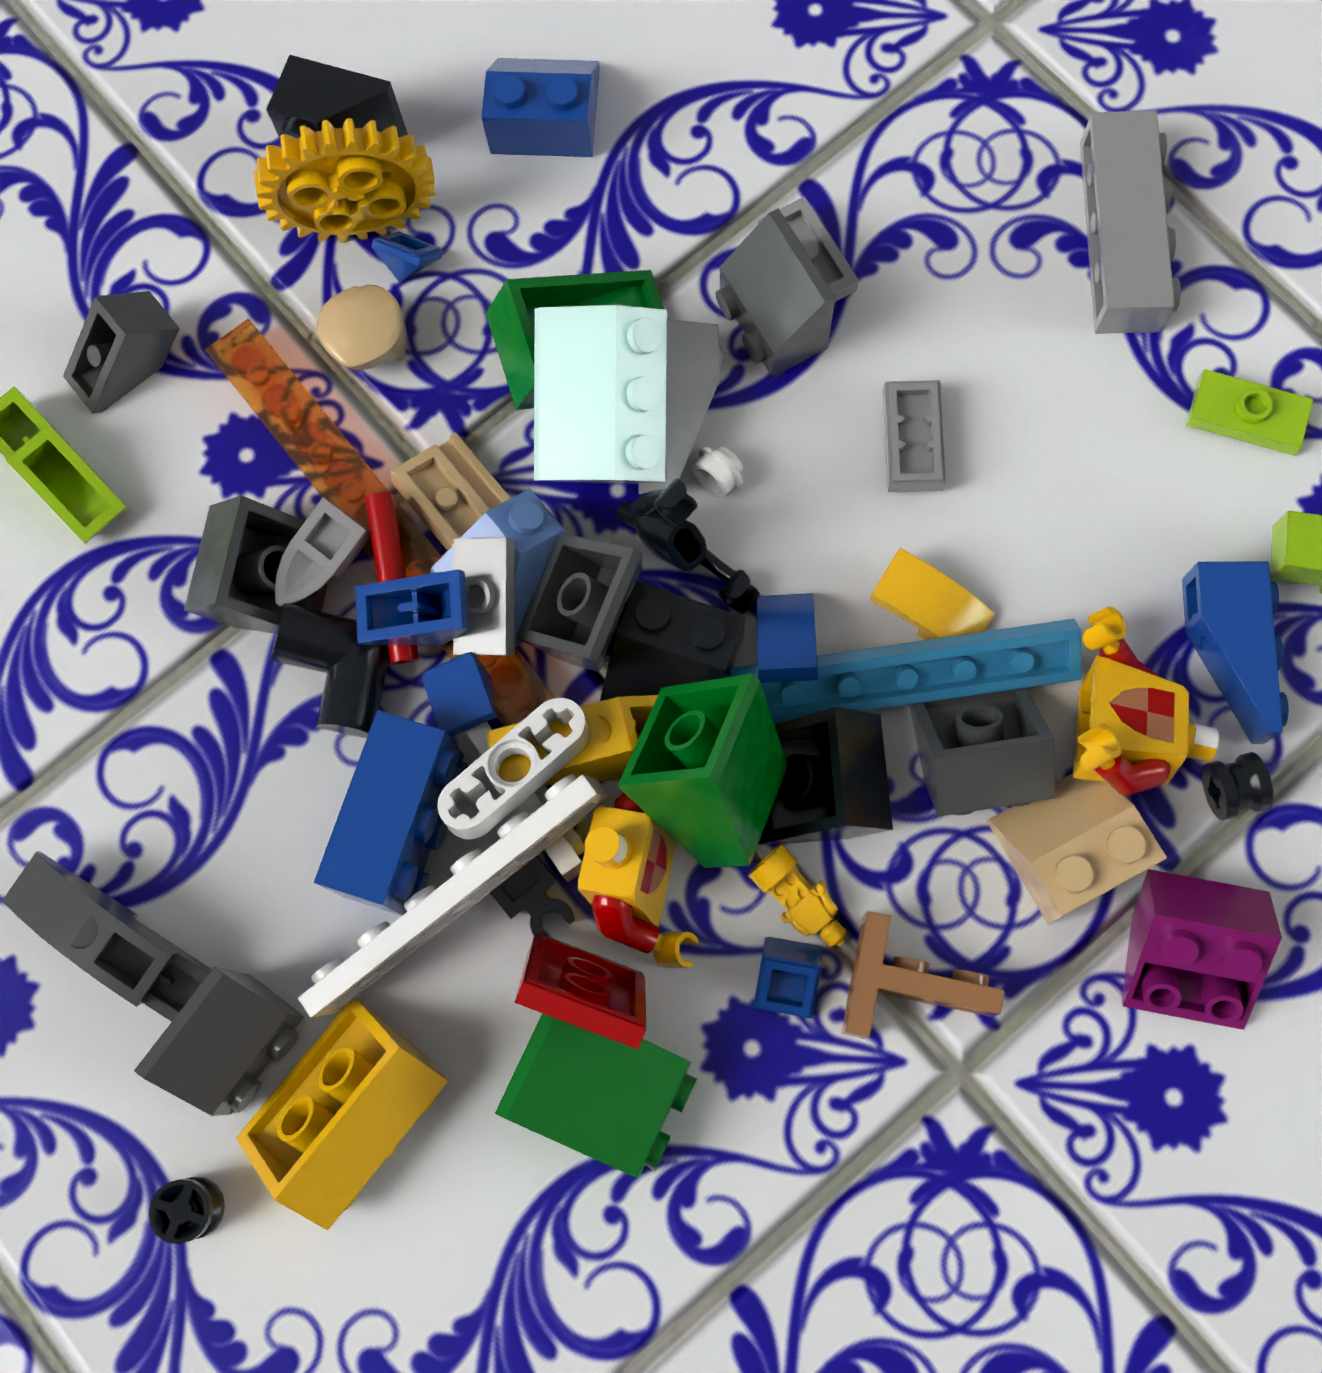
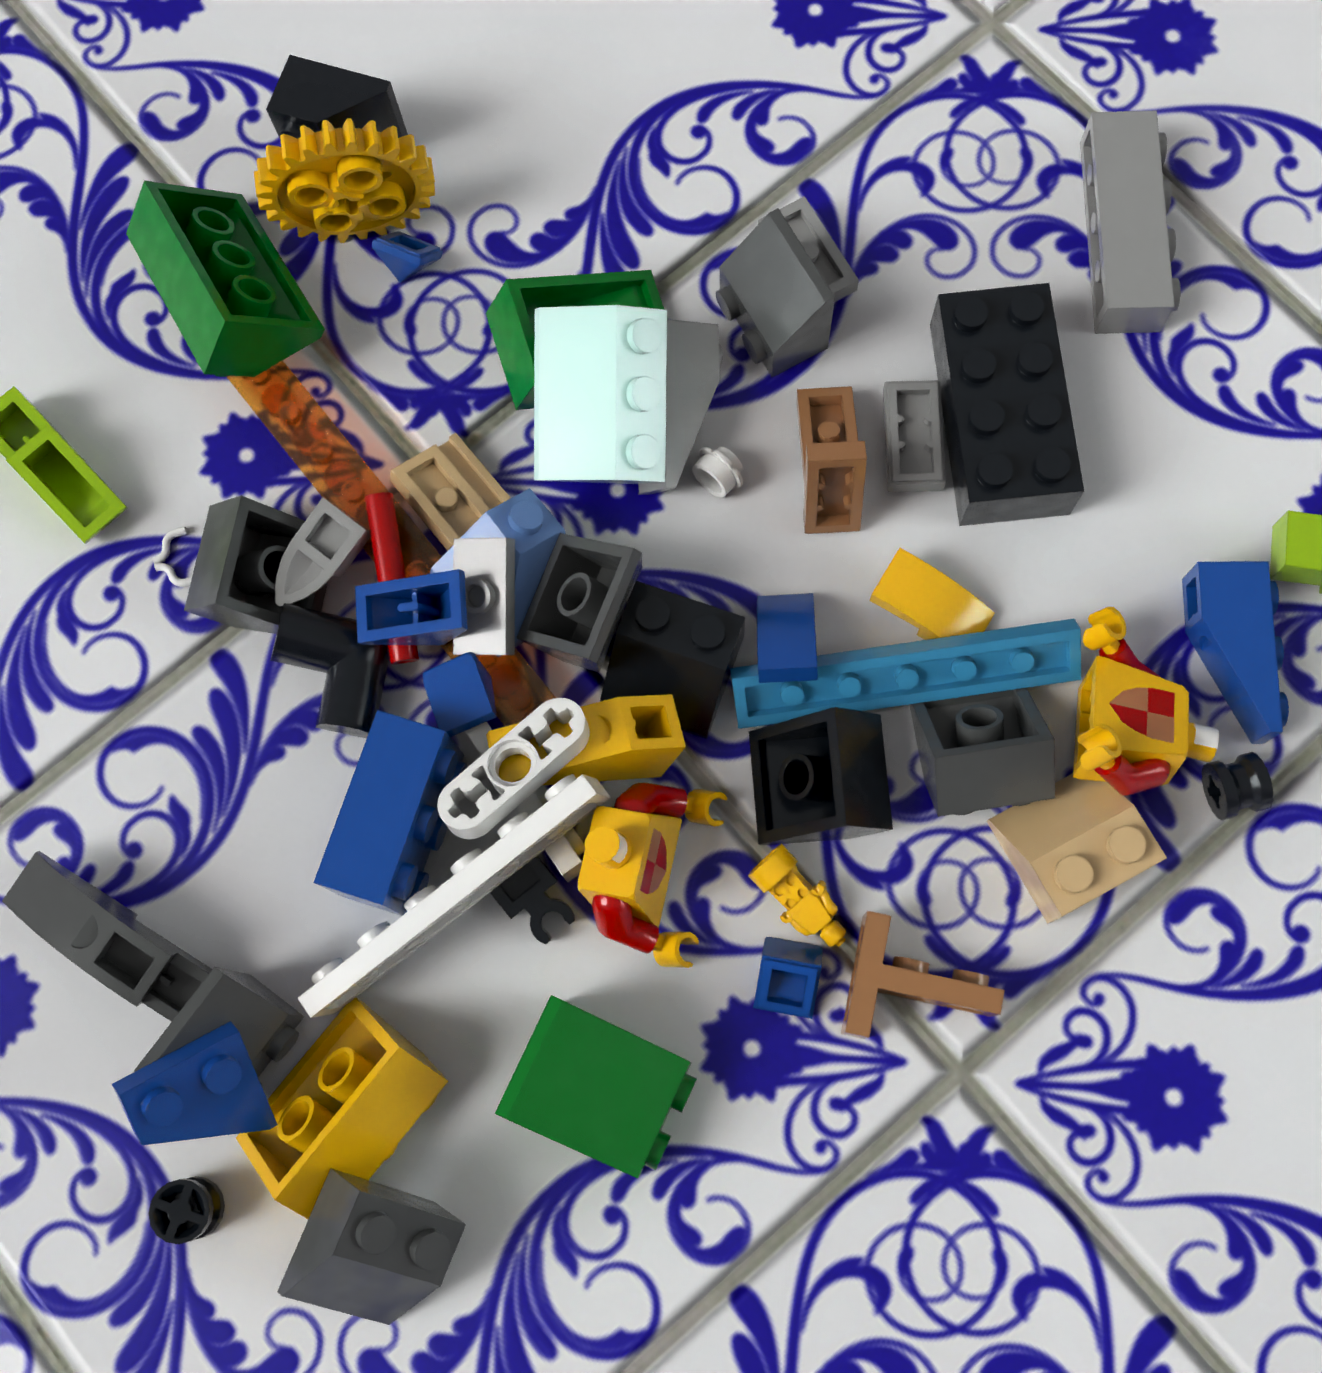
dark grey slope [63,291,180,414] -> none
tan hair [316,284,407,370] -> none
blue slope [481,58,600,157] -> none
red tile [514,933,647,1050] -> none
black piece [617,478,760,615] -> none
green slope [618,673,788,868] -> none
magenta slope [1122,869,1282,1030] -> none
lime plate [1186,369,1314,456] -> none
none -> blue wing [112,1021,278,1145]
none -> green slope [126,180,325,377]
none -> white piece [153,527,192,587]
none -> dark grey slope [277,1168,466,1325]
none -> medium nougat bracket [797,386,867,534]
none -> black brick [930,283,1084,526]

